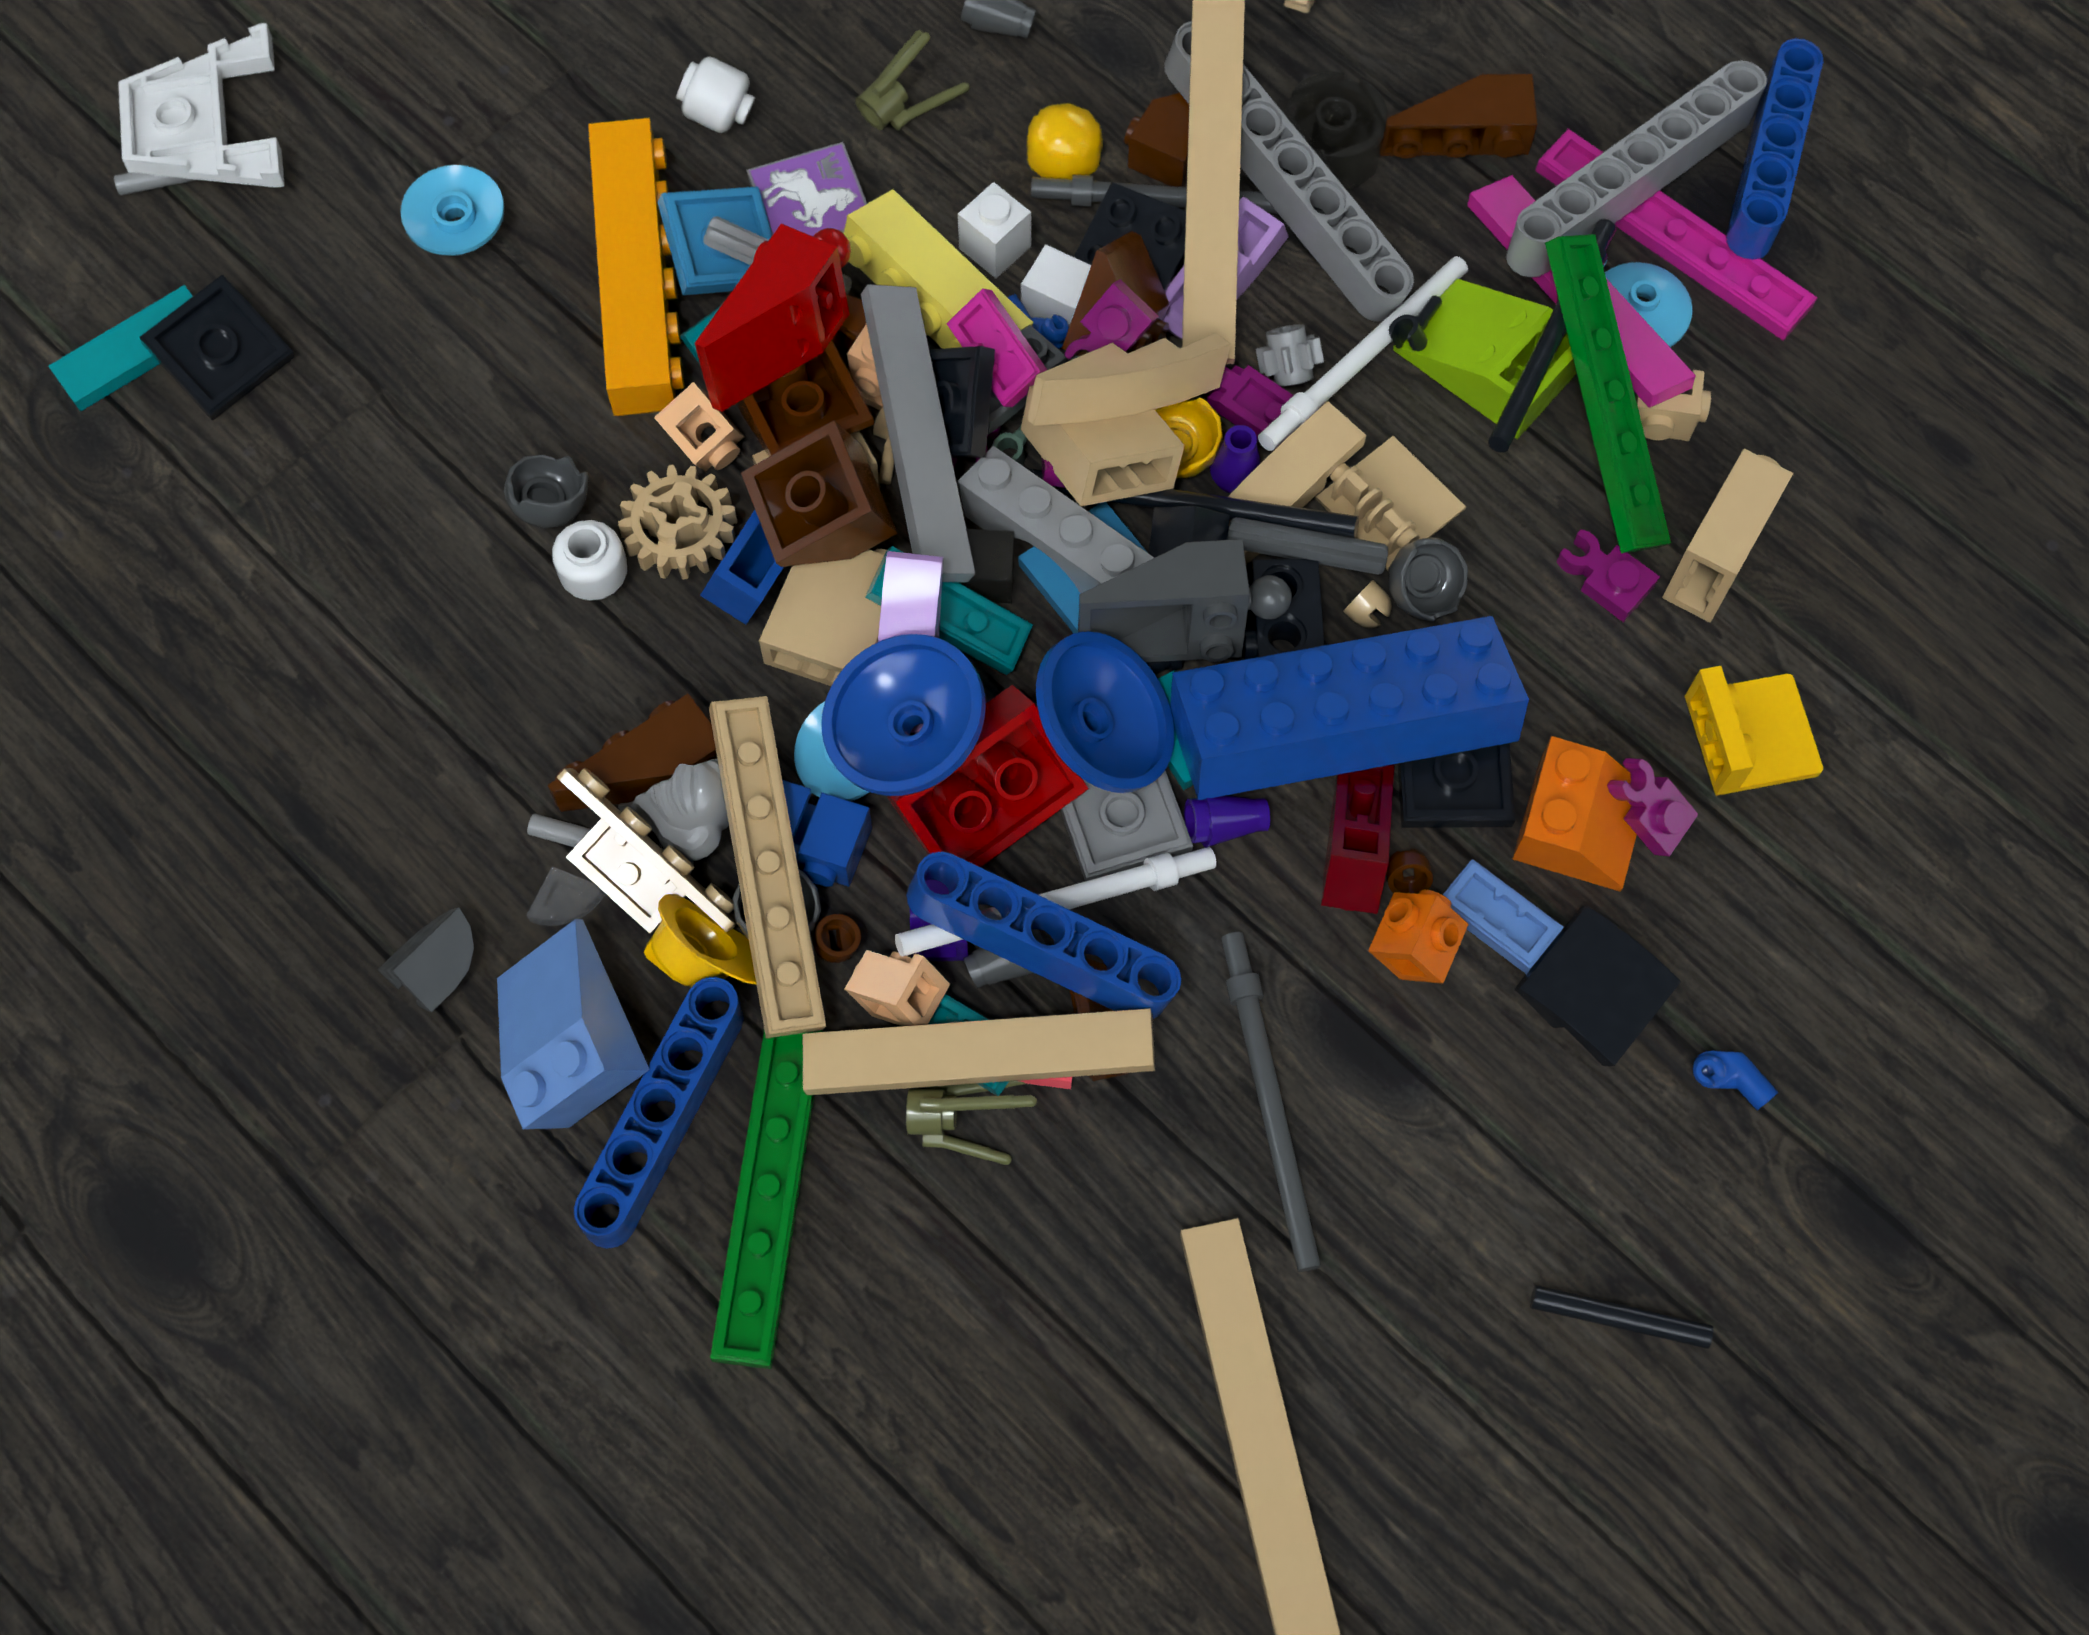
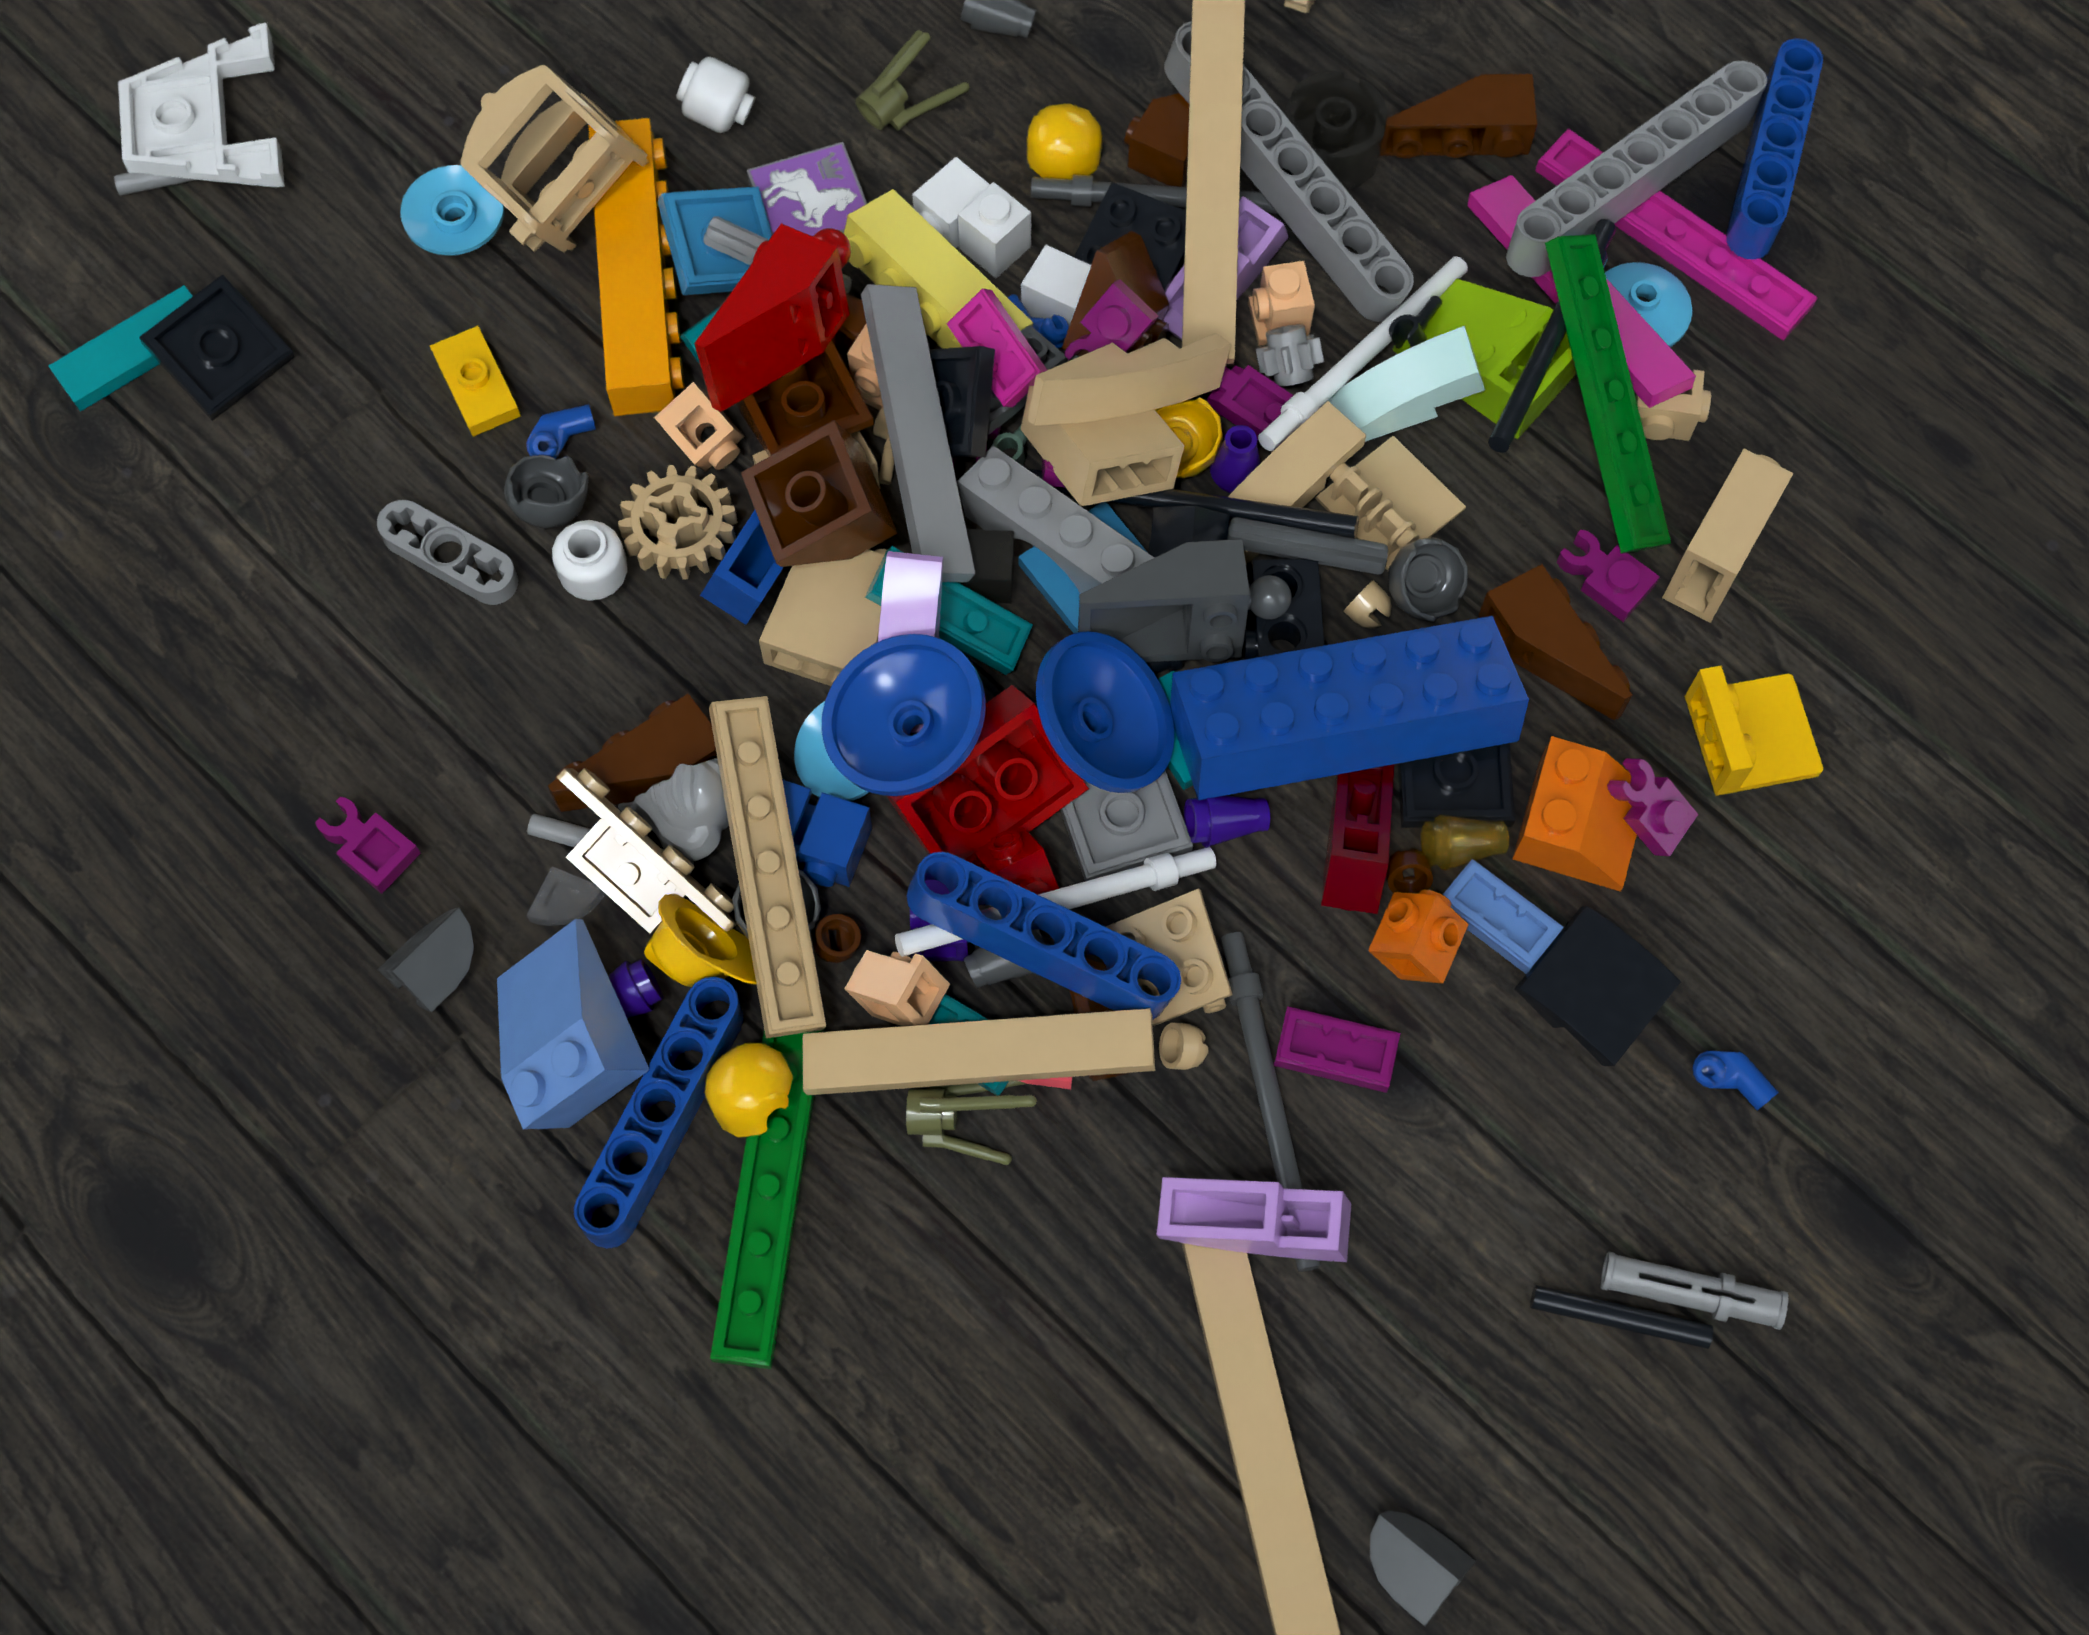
none -> magenta plate [315,797,421,894]
none -> light grey beam [377,500,518,605]
none -> yellow plate [430,326,521,437]
none -> tan animal [461,65,649,253]
none -> blue arm [527,404,596,459]
none -> dark purple cone [608,959,664,1018]
none -> yellow hair [704,1043,793,1138]
none -> white brick [913,157,990,248]
none -> red bracket [974,827,1059,895]
none -> tan hinge [1106,889,1233,1026]
none -> lavender slope [1157,1177,1351,1262]
none -> tan hinge [1159,1023,1208,1070]
none -> light nougat brick [1248,261,1315,346]
none -> magenta plate [1274,1006,1400,1093]
none -> light aqua slope [1323,326,1485,442]
none -> dark grey brick [1370,1511,1476,1626]
none -> clear yellow cone [1421,815,1509,871]
none -> reddish brown slope [1478,564,1632,721]
none -> light grey pin [1600,1252,1788,1330]

